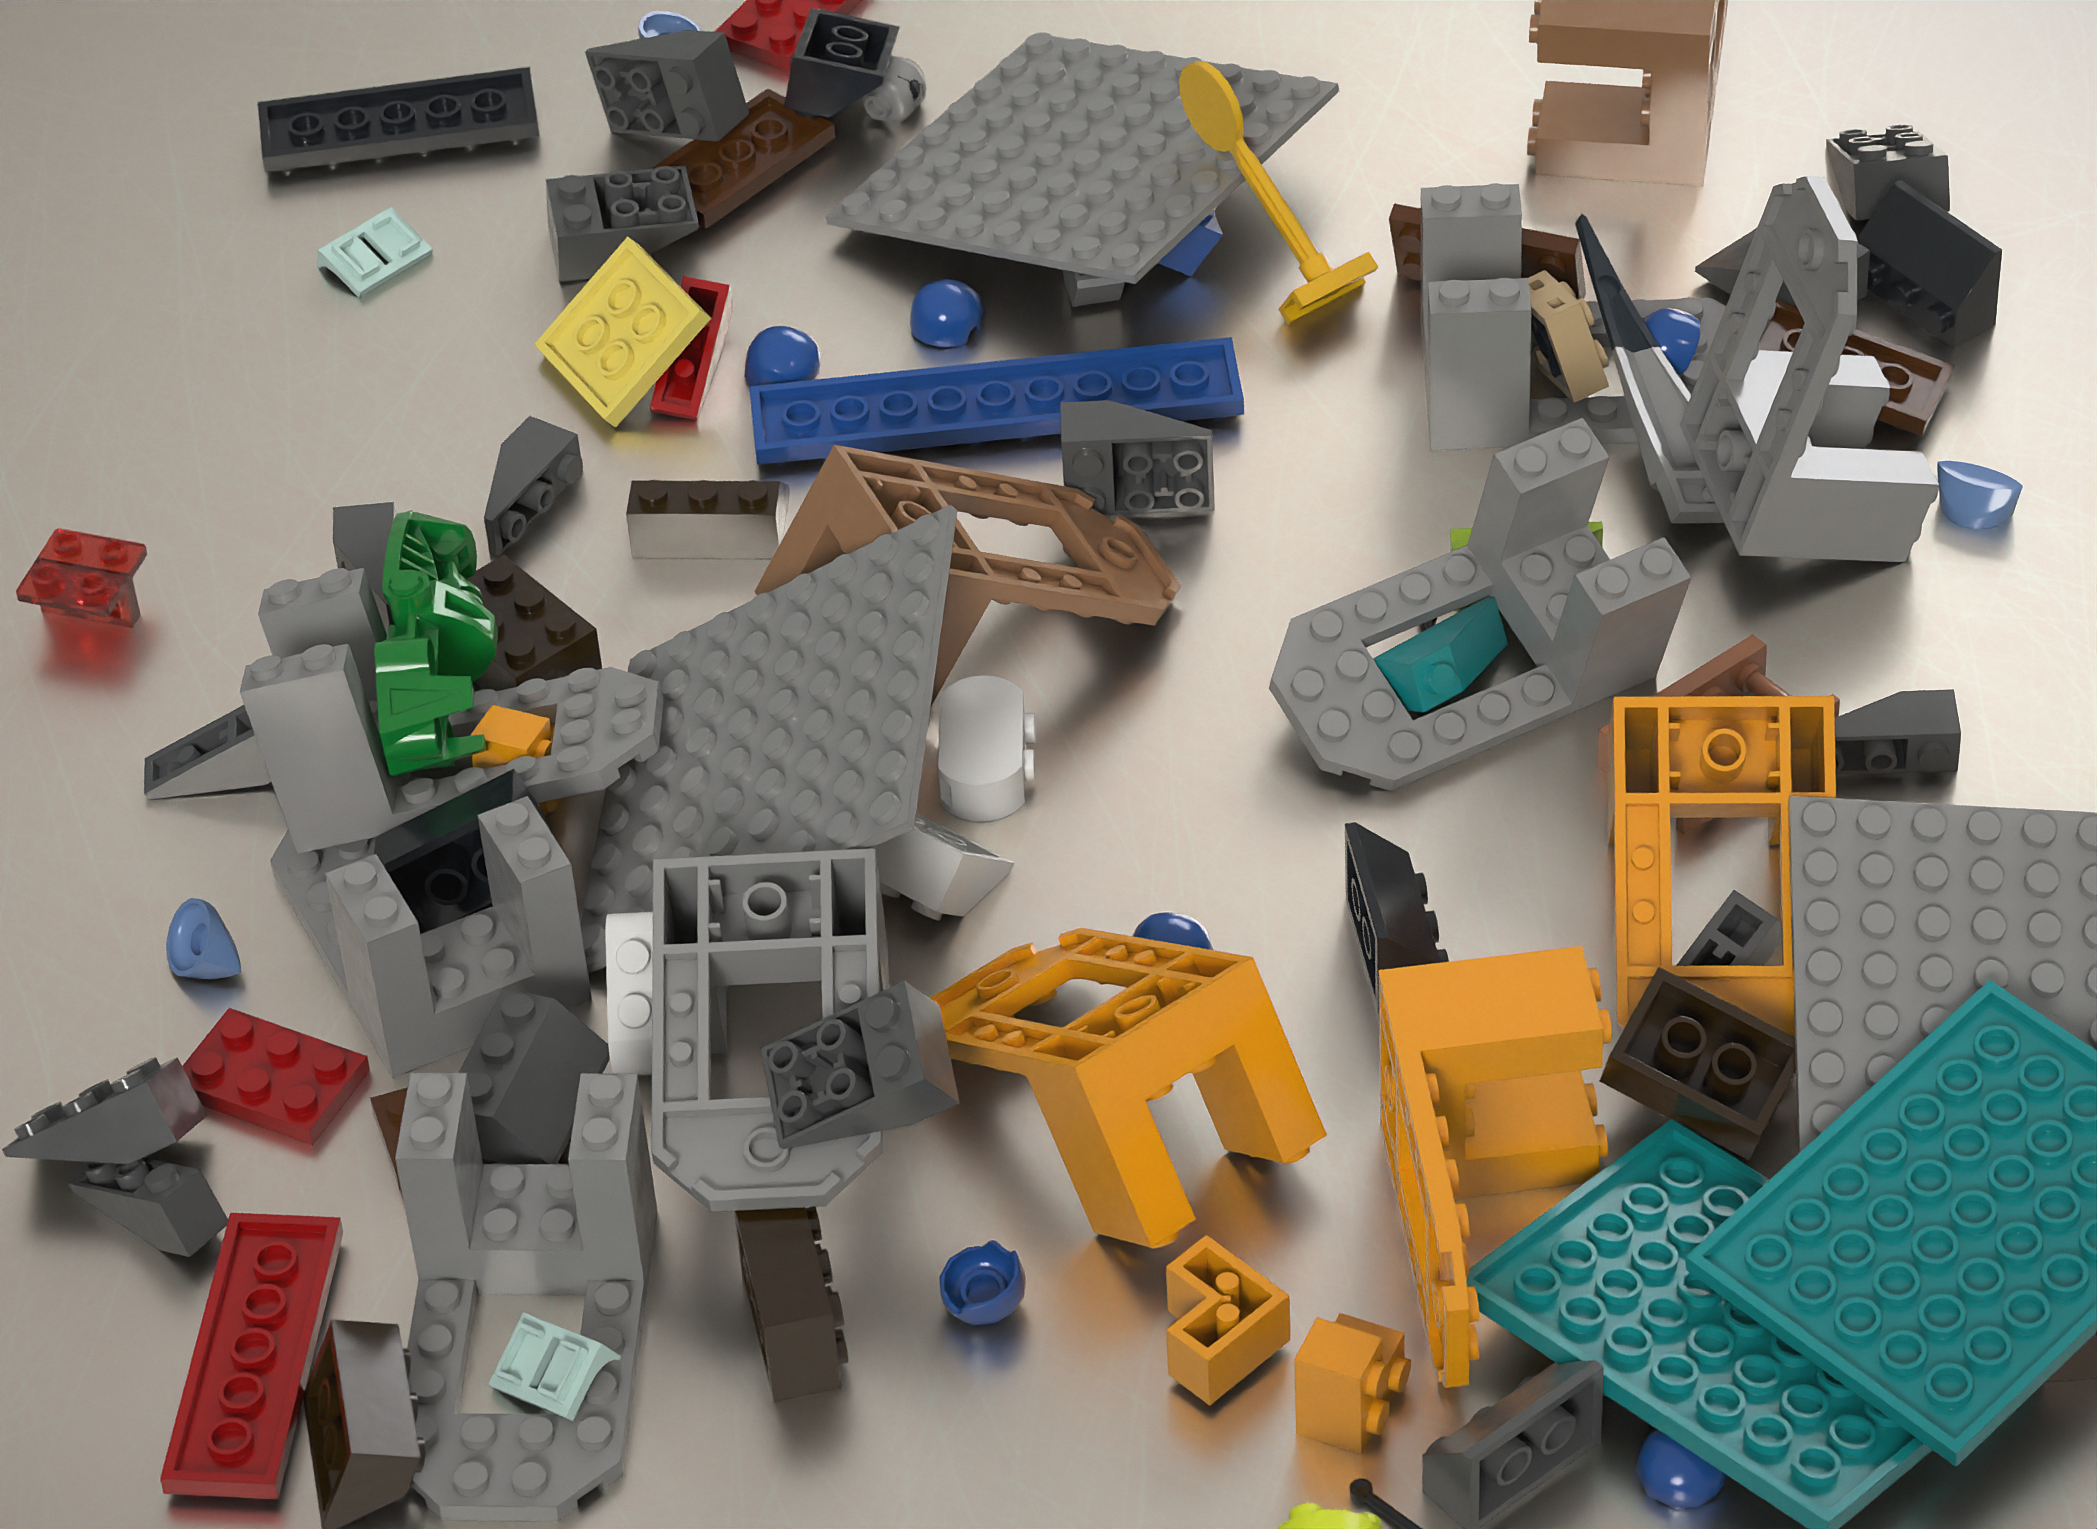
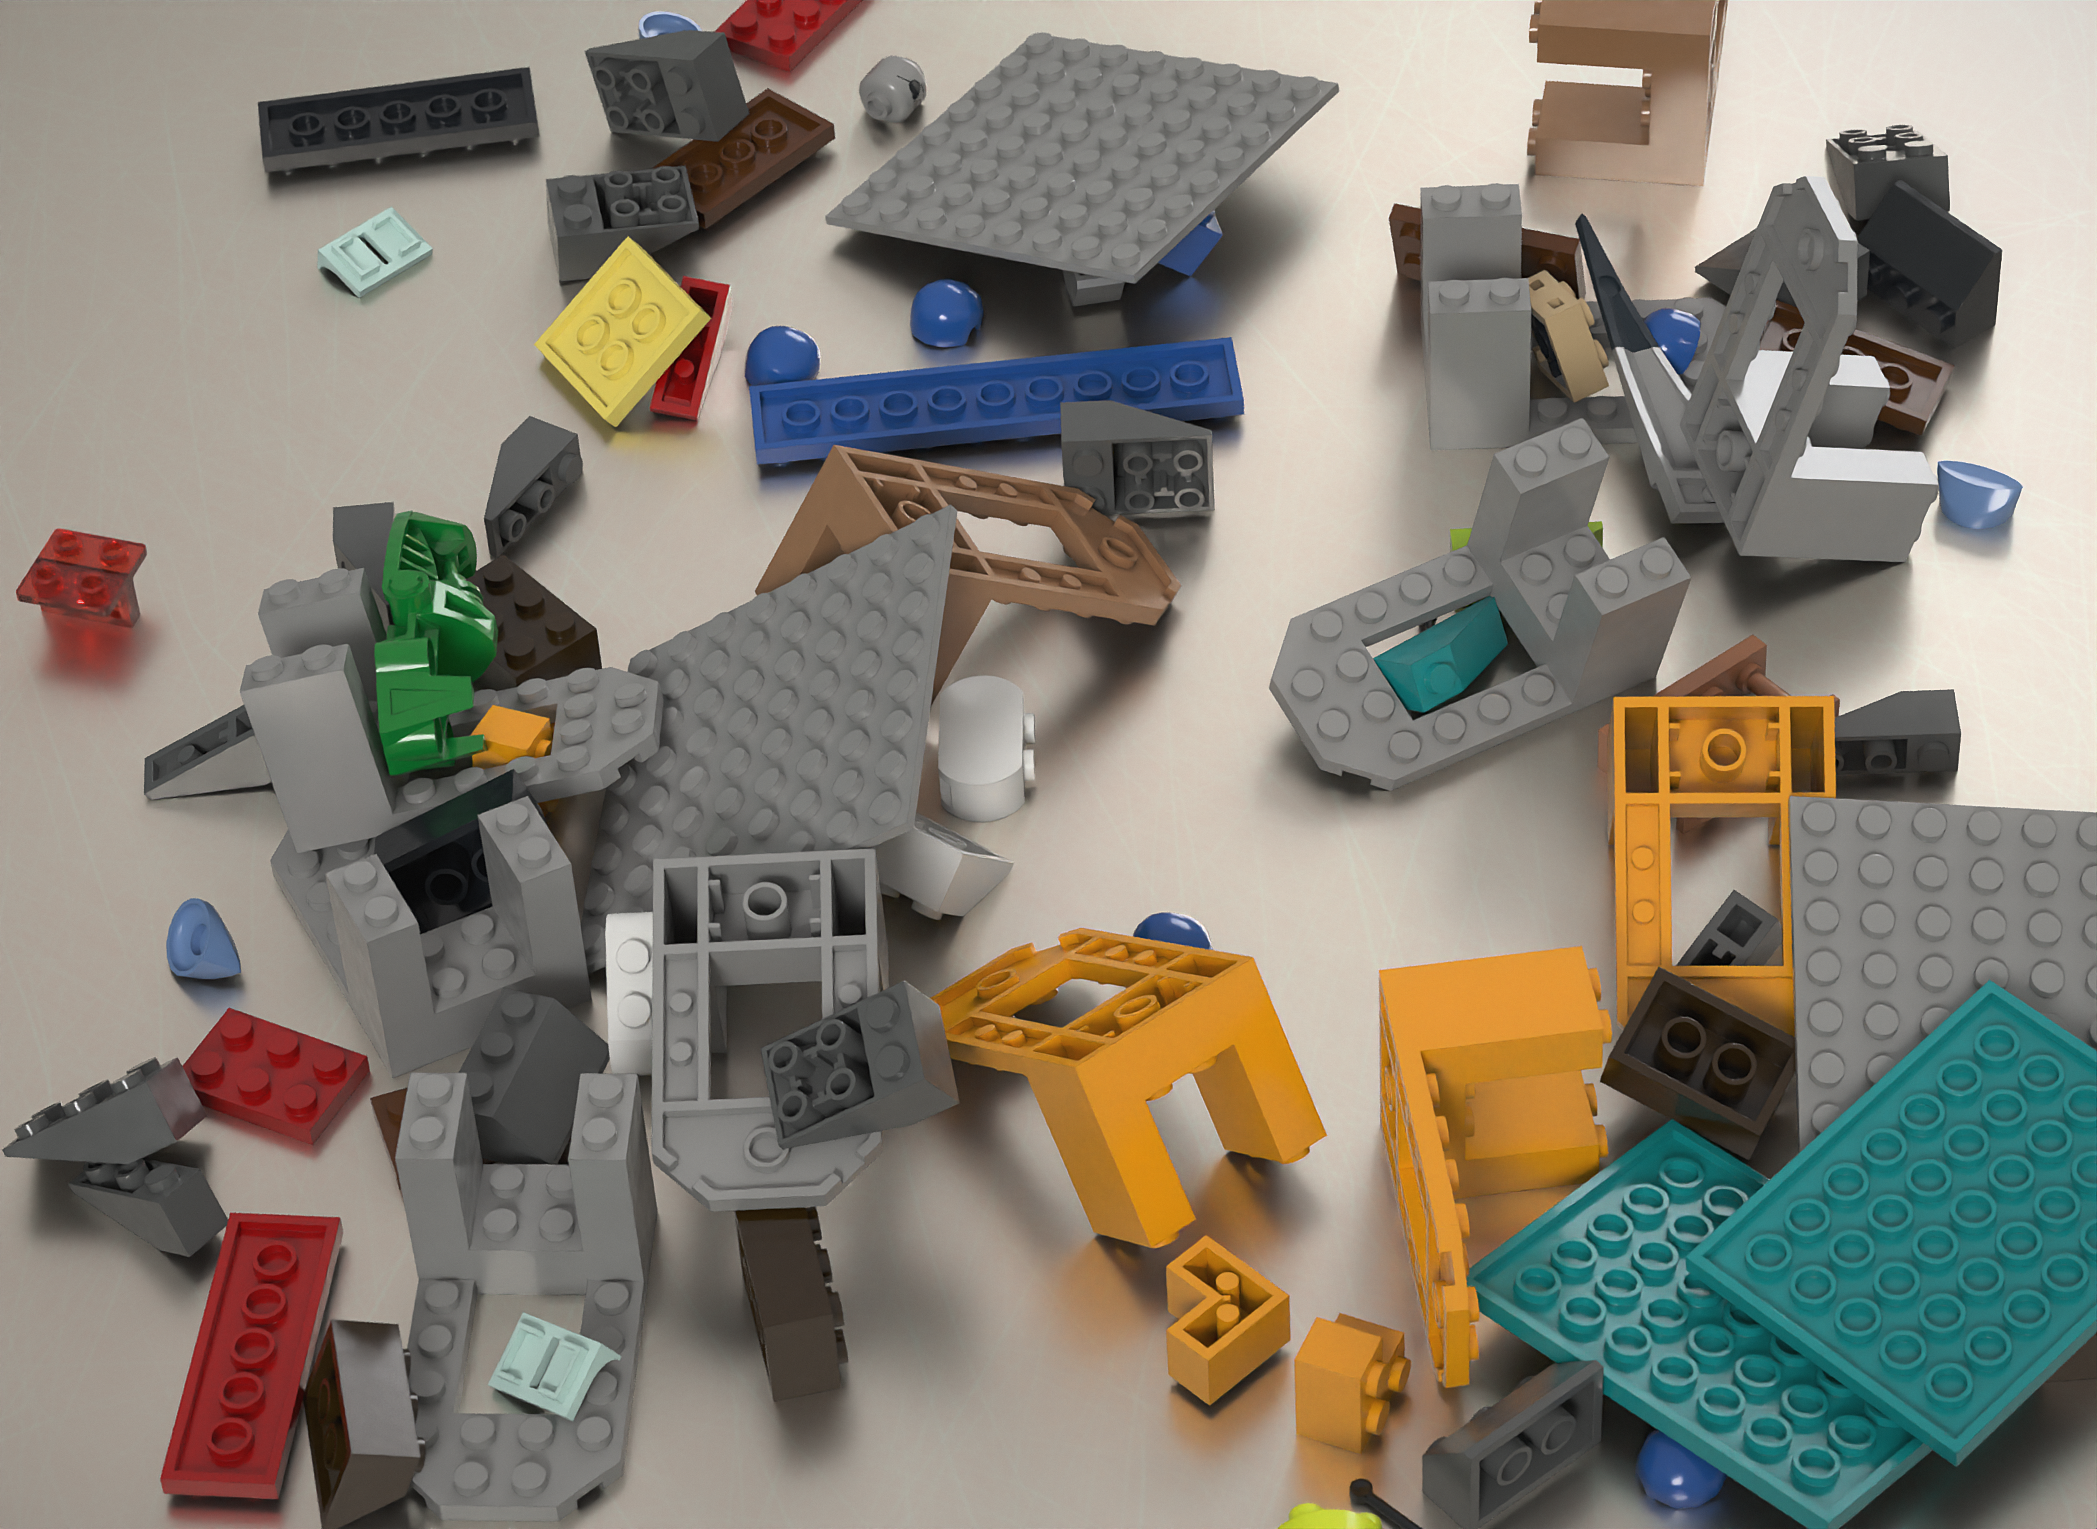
slope [626,480,790,559] -> none
black slope [784,8,900,118] -> none
blue hair [939,1240,1026,1325] -> none
yellow piece [1179,60,1379,325] -> none
black slope [1345,822,1449,1014] -> none

